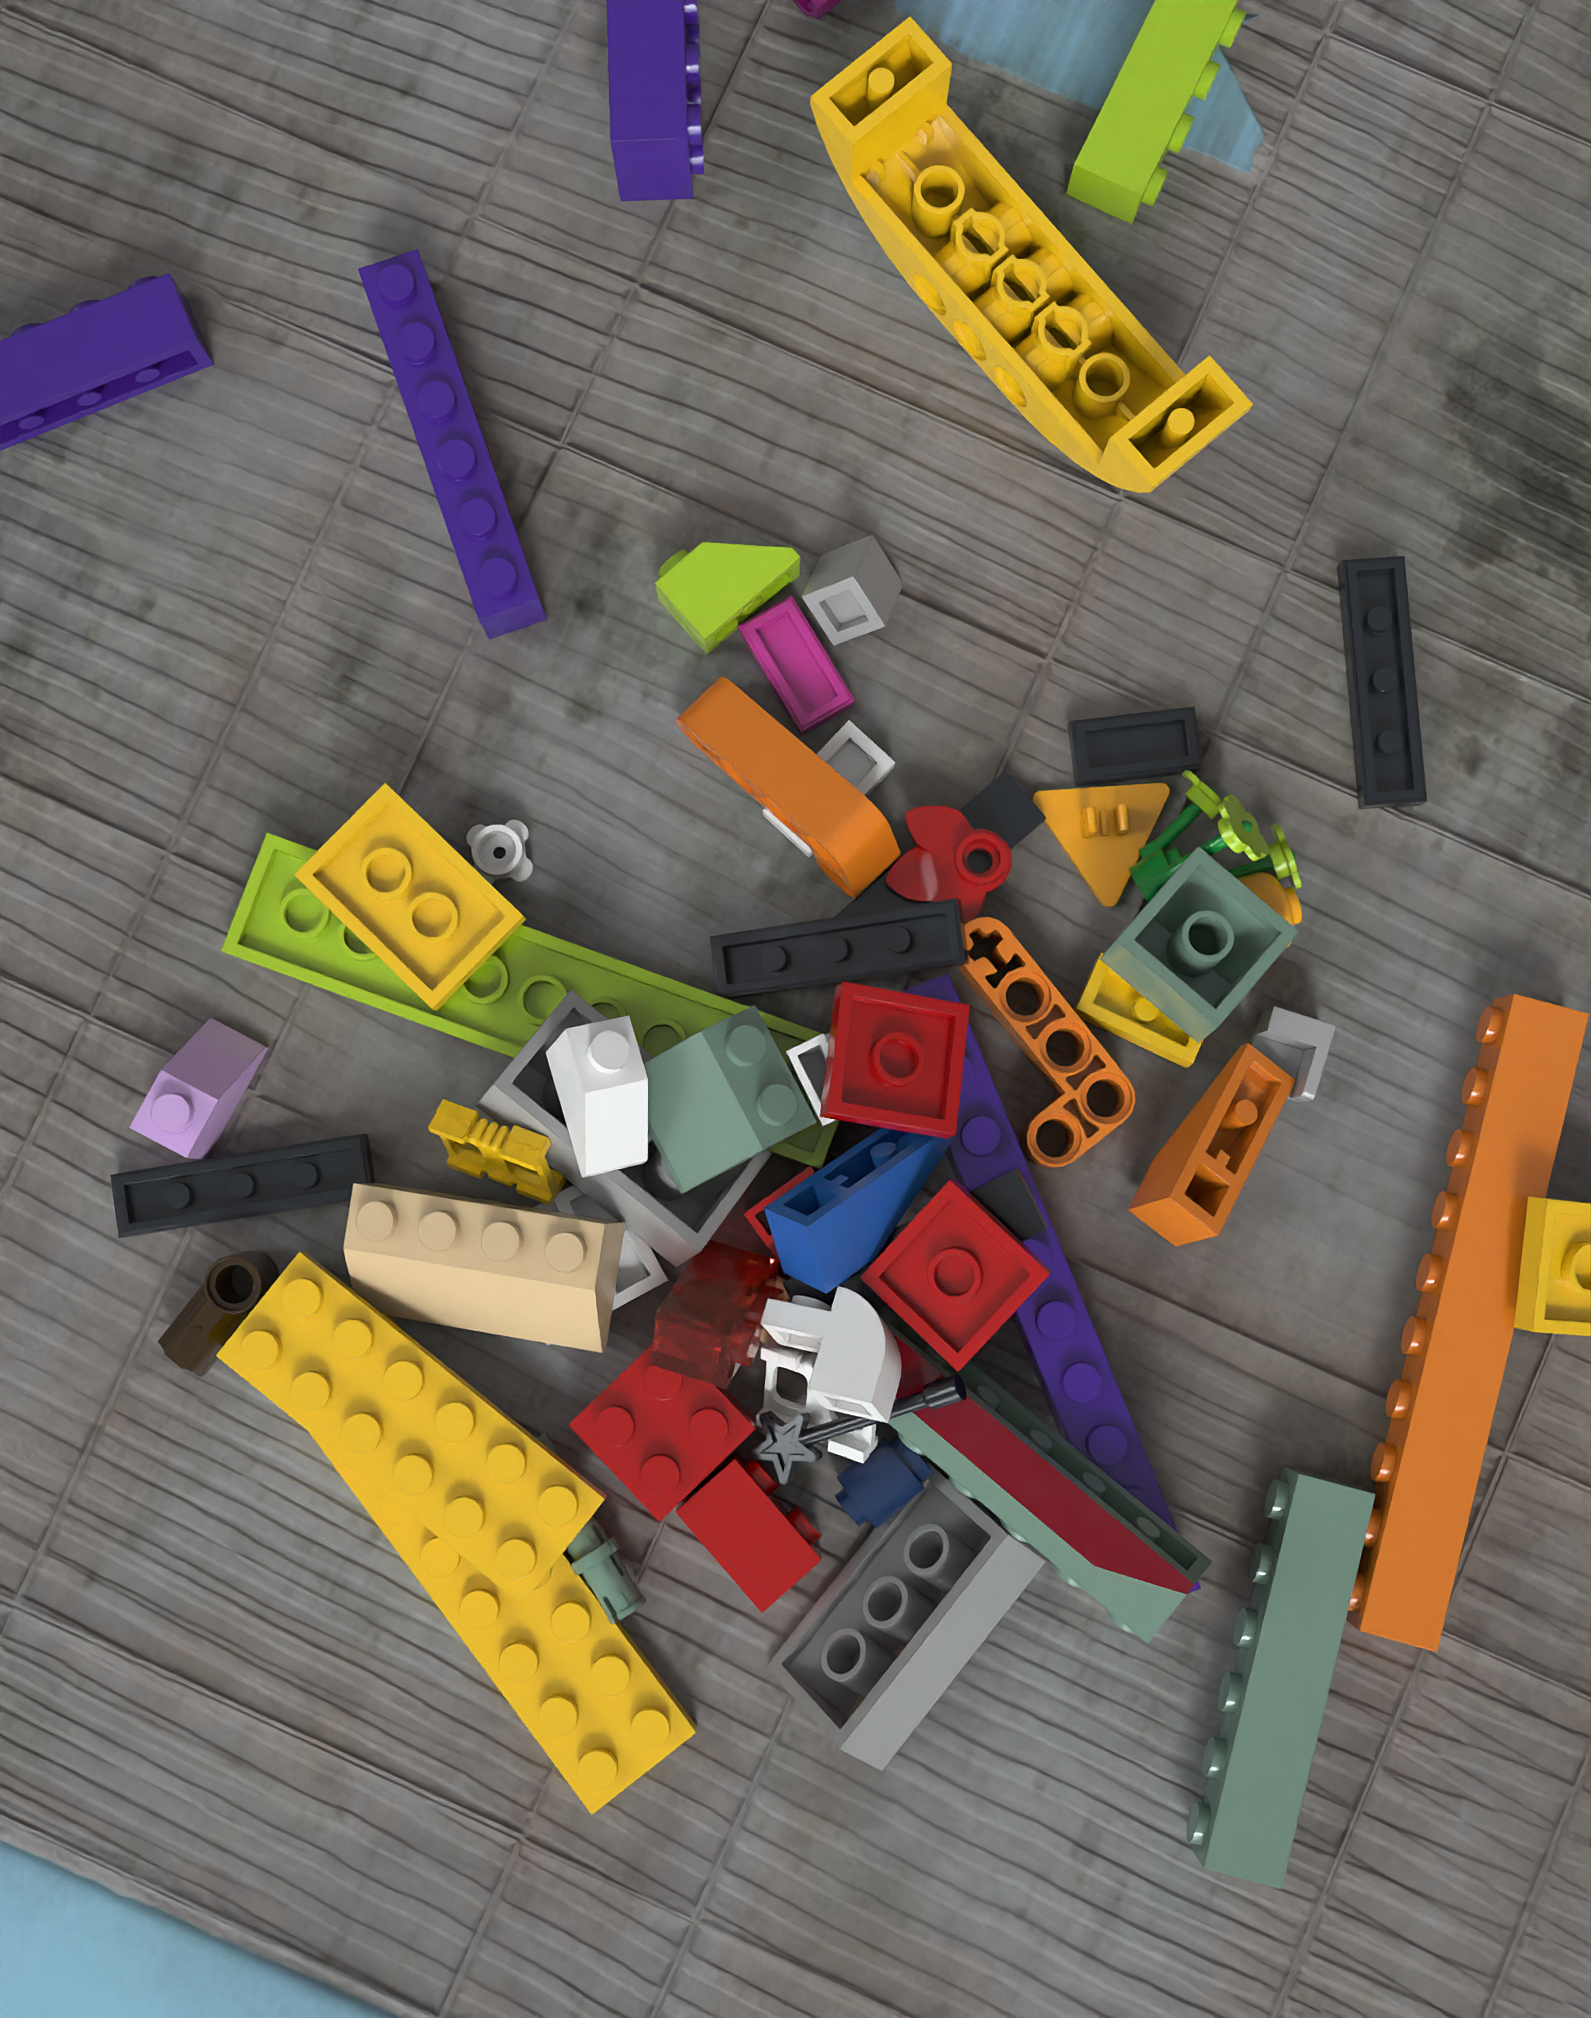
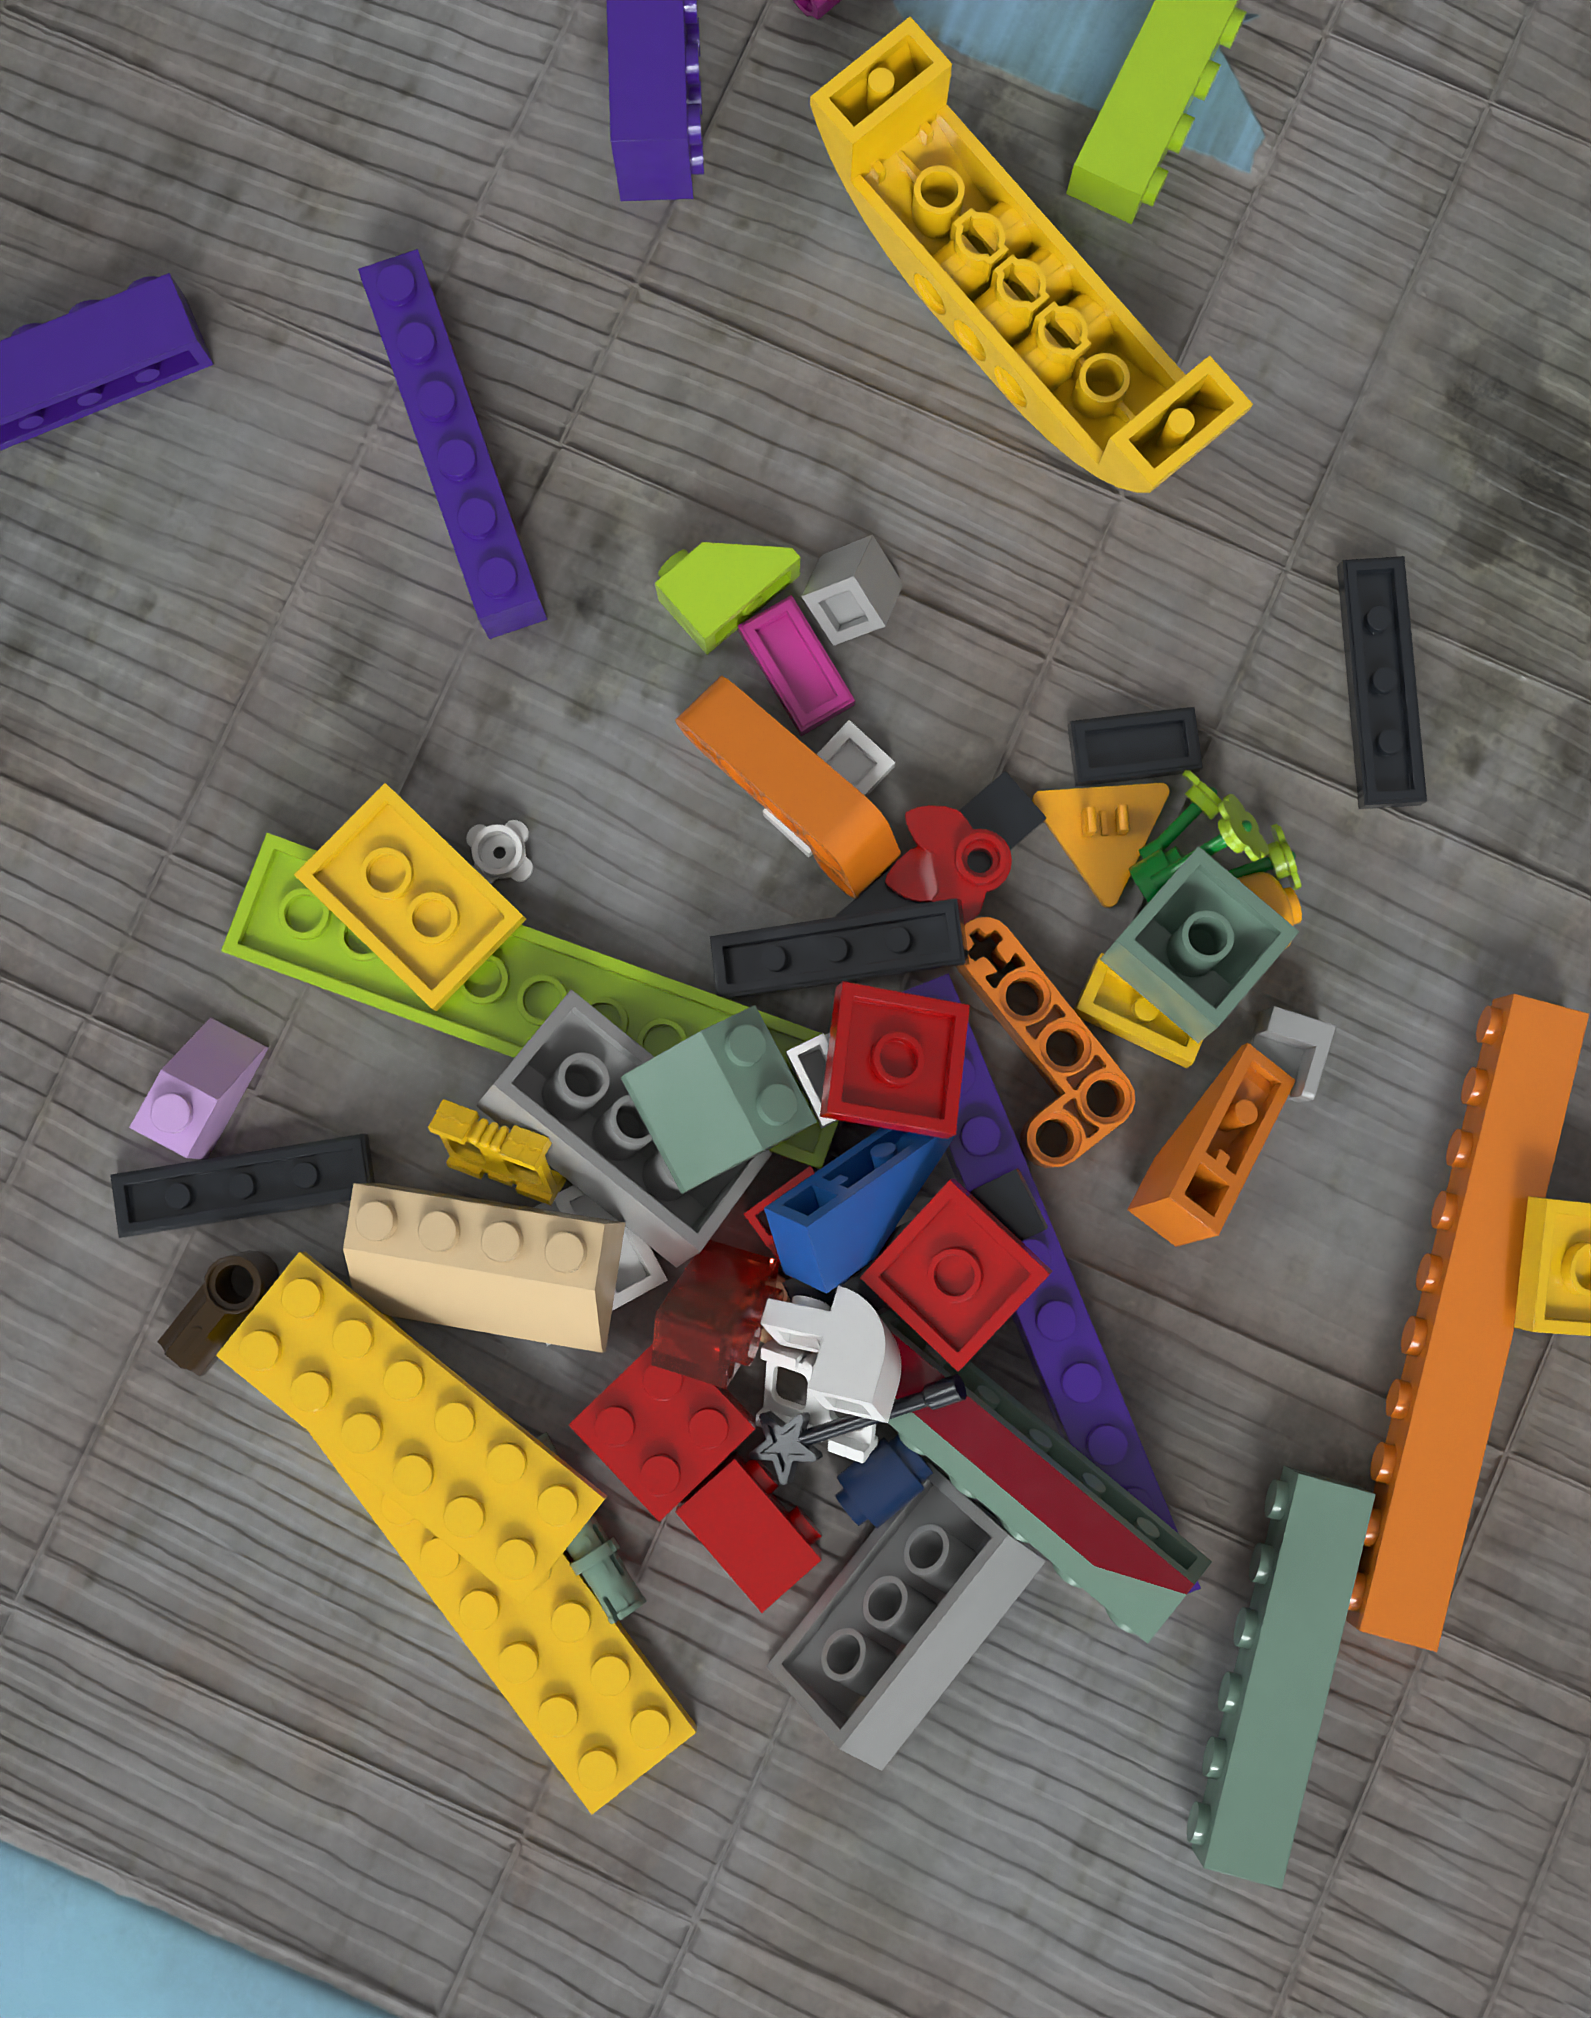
white slope [545,1016,648,1178] -> none

